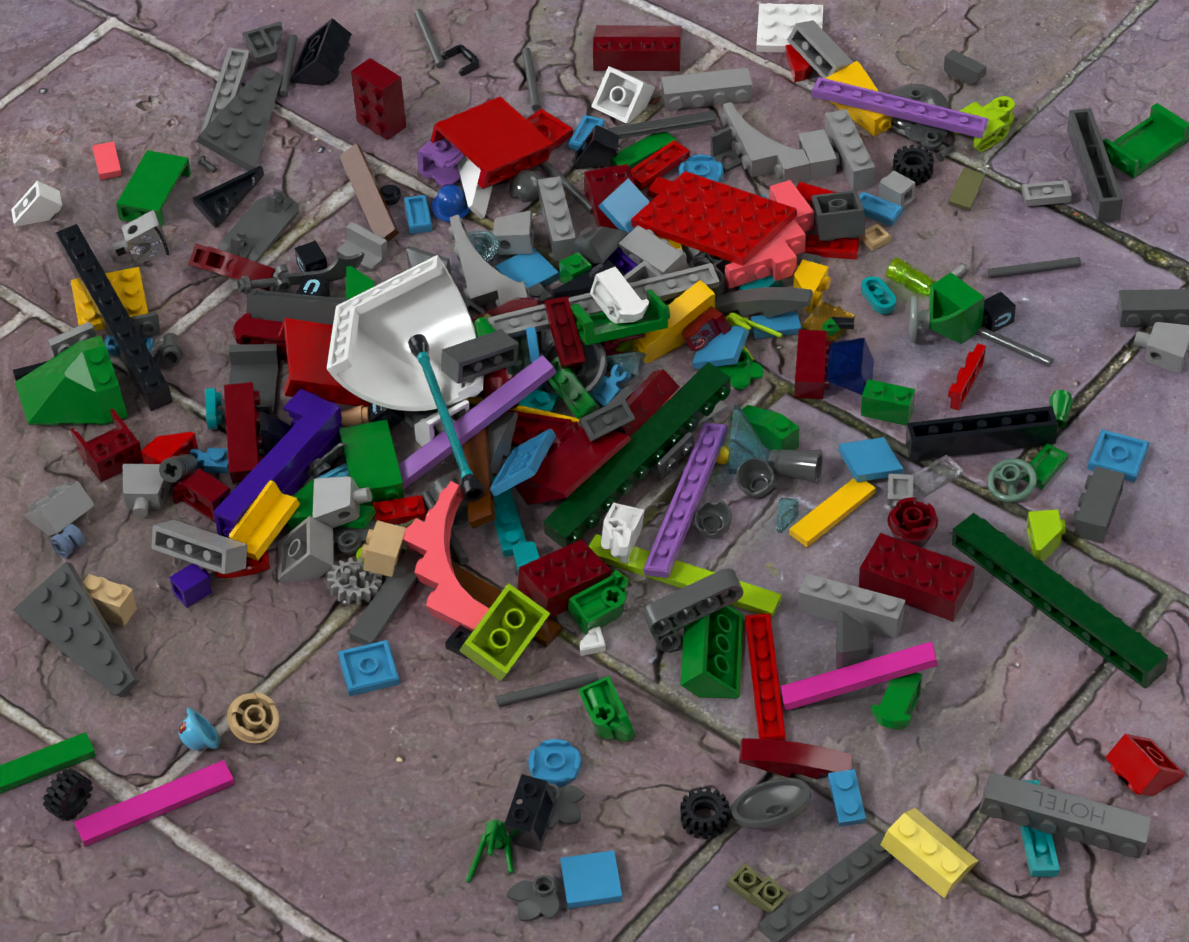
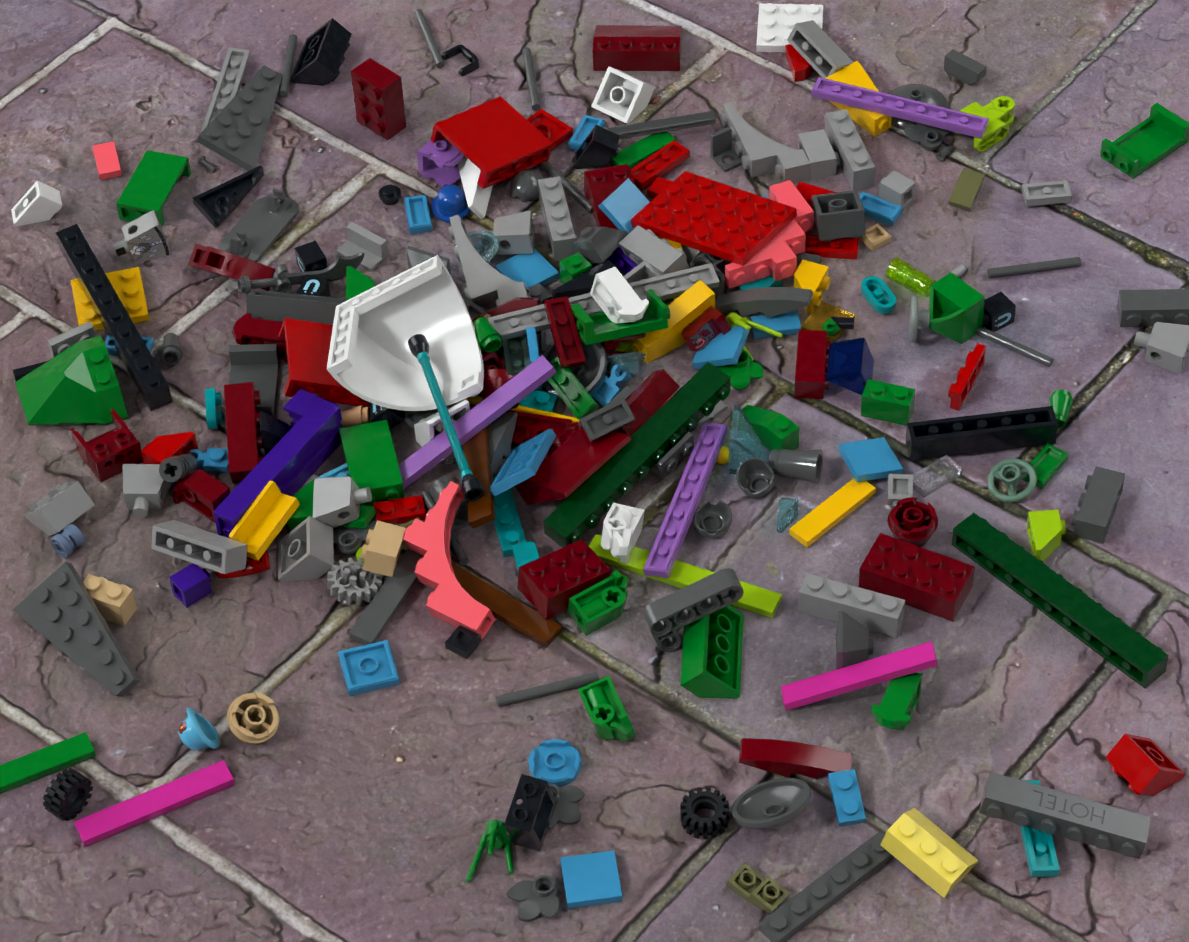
dark grey bracket [132,312,161,338] -> none
dark grey wing [242,21,283,65] -> none
dark grey plate [307,442,348,478] -> none
tile [339,143,399,242] -> none
dark grey brick [441,330,519,384] -> none
lime brick [459,583,550,681] -> none
white tile [580,626,606,656] -> none
light grey brick [661,68,752,111] -> none
dark azure tile [679,154,723,183] -> none
red tile [745,614,786,741] -> none
black tyre [893,145,934,185] -> none
dark grey brick [1067,108,1123,222] -> none
dark azure tile [1087,429,1150,482] -> none

